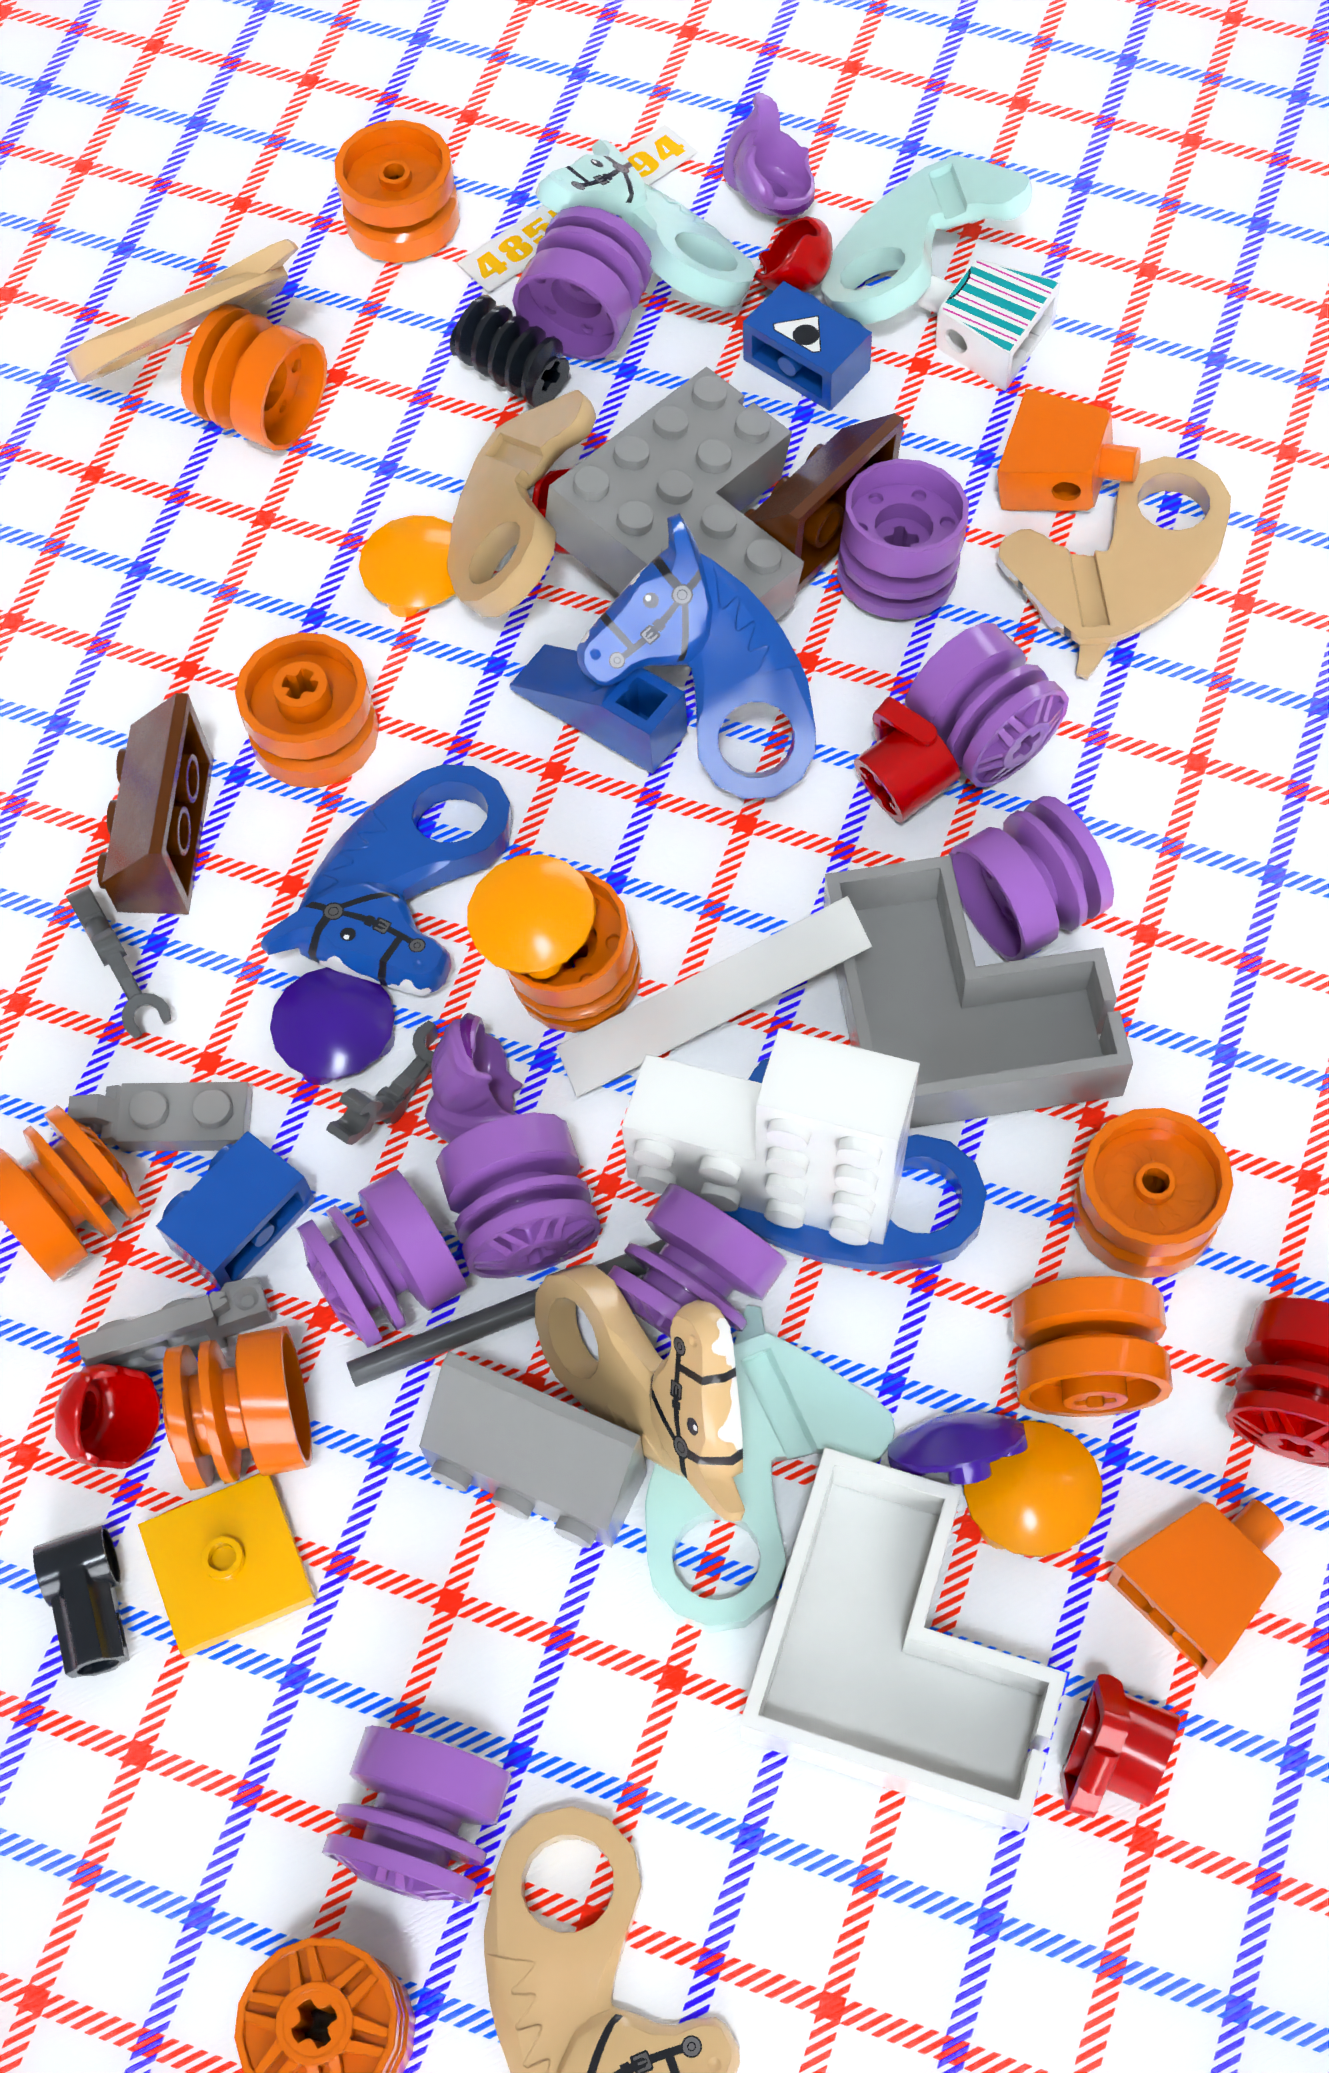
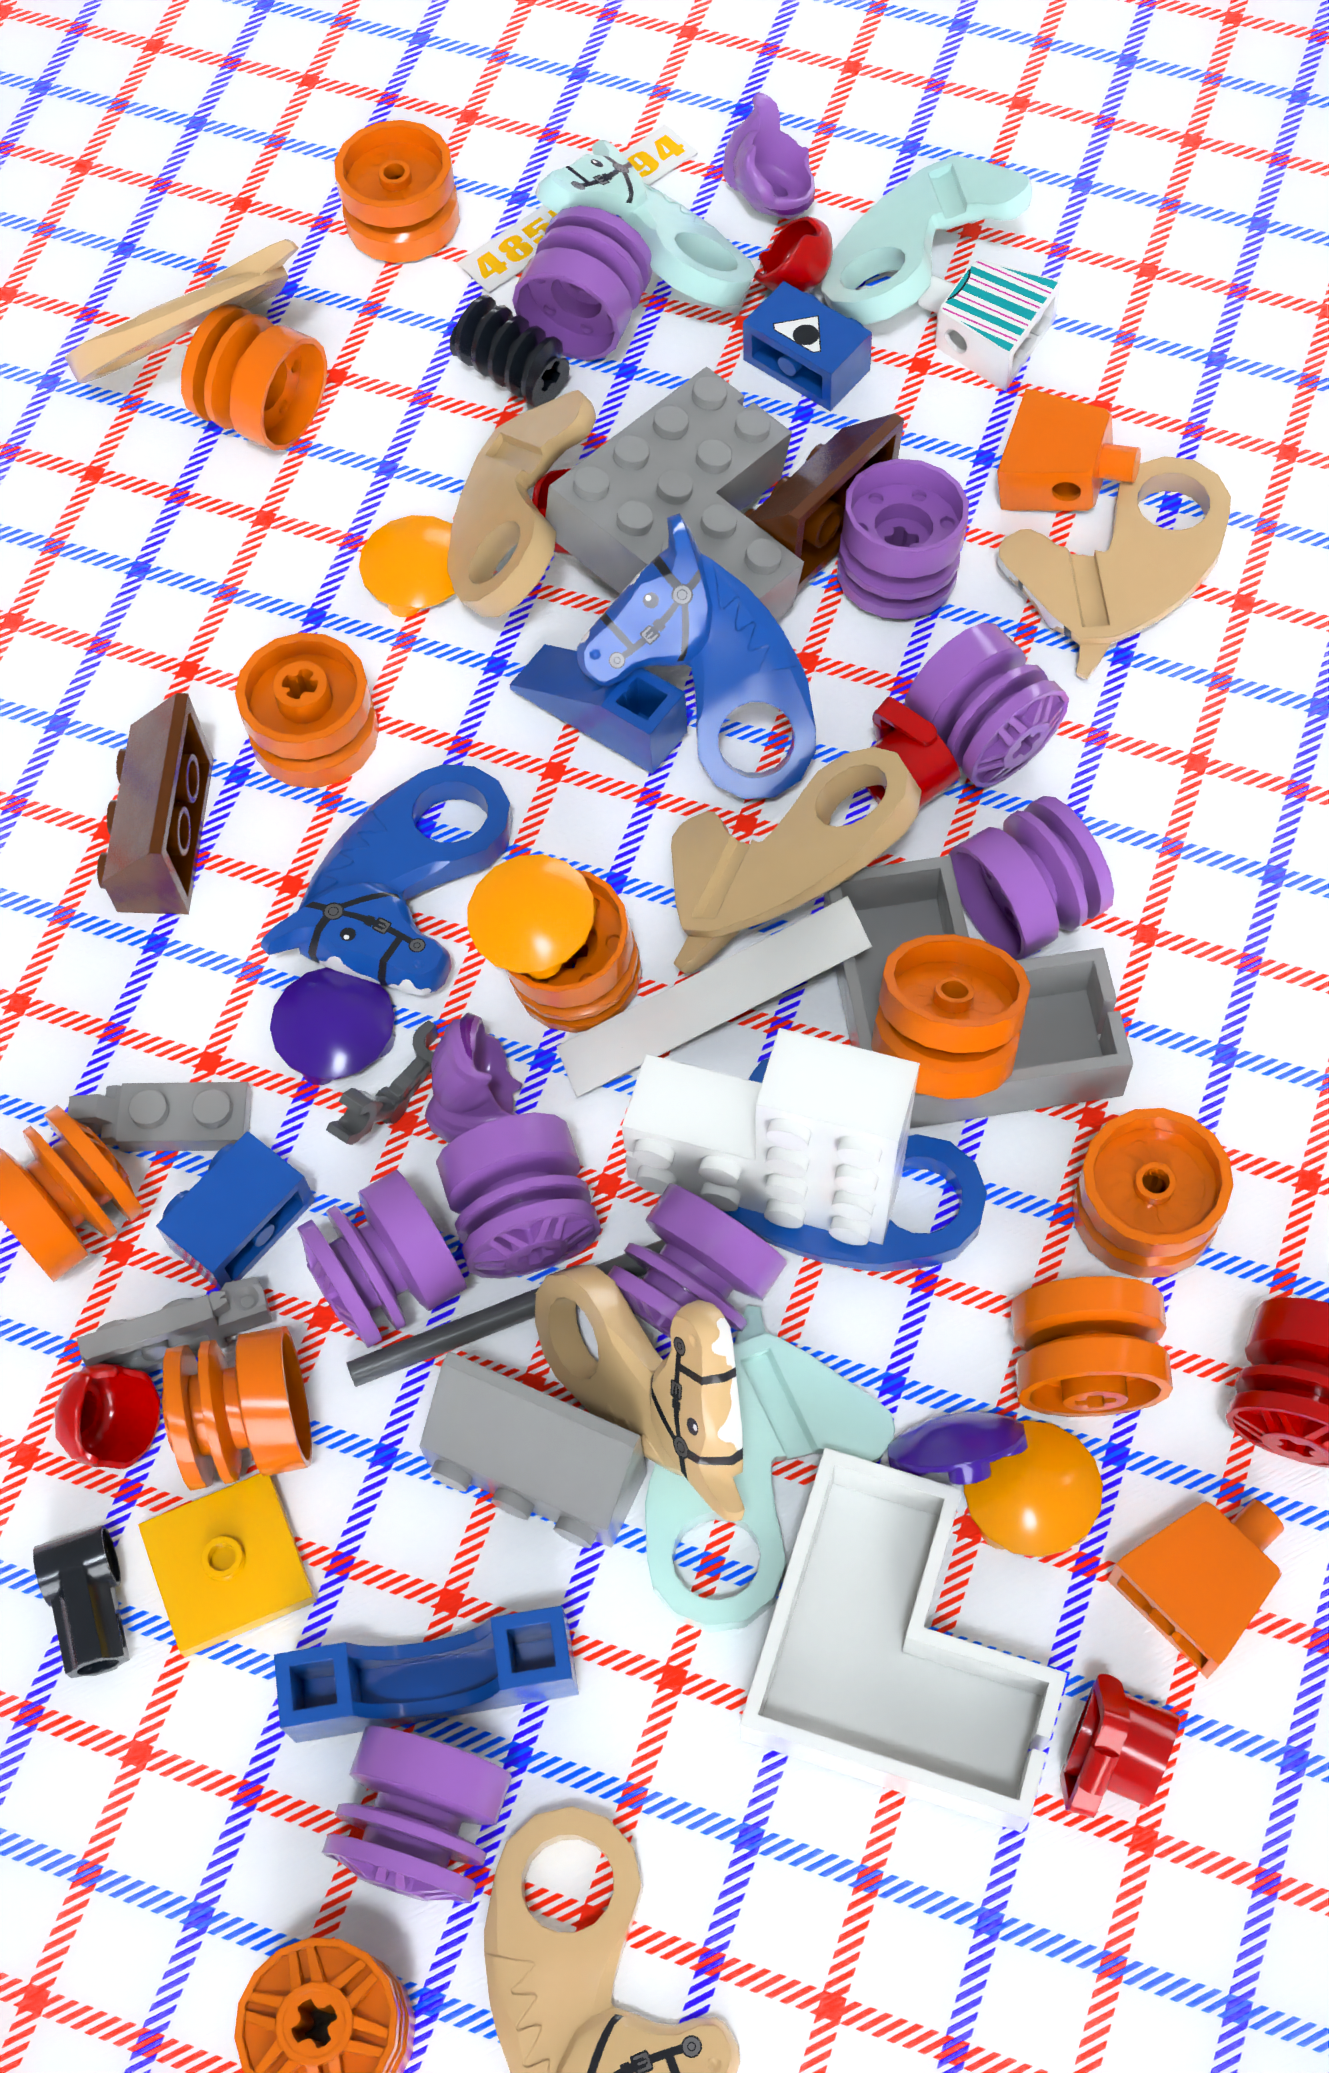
dark grey piece [66,885,171,1039] -> none
none -> blue arch [274,1605,579,1743]
none -> tan animal [671,747,922,973]
none -> orange wheel [871,934,1031,1099]

